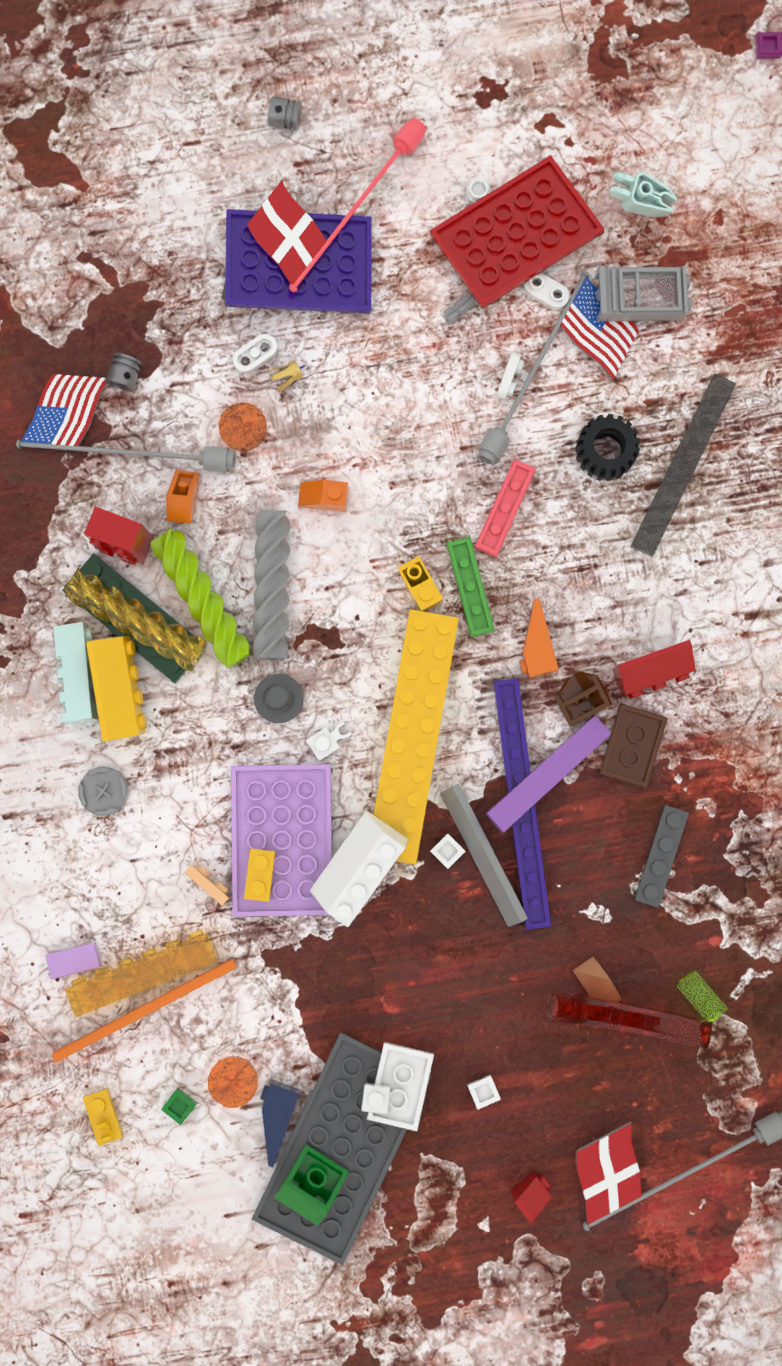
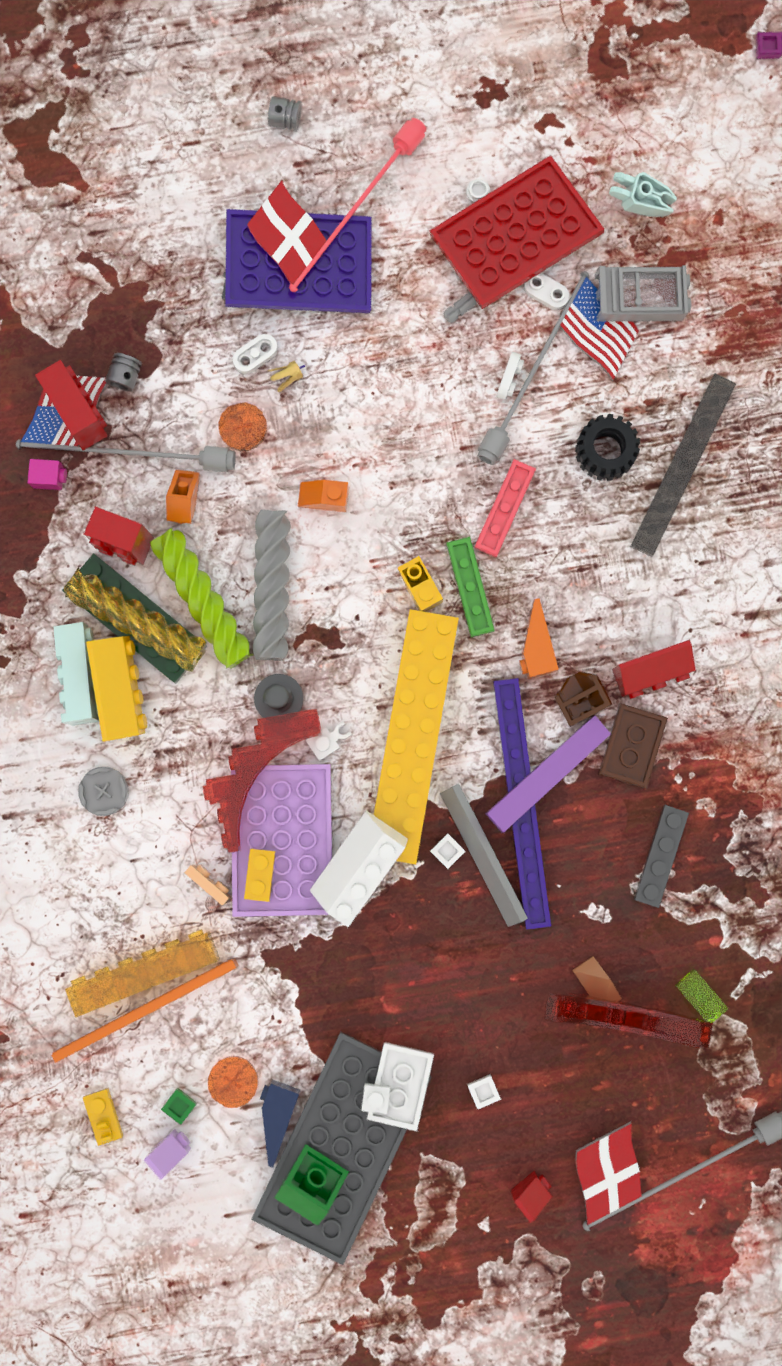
lavender tile [45,942,101,979] -> none
none -> dark pink brick [28,459,67,490]
none -> red brick [35,360,108,451]
none -> lavender slope [144,1129,191,1180]
none -> clear red arch [203,708,322,853]

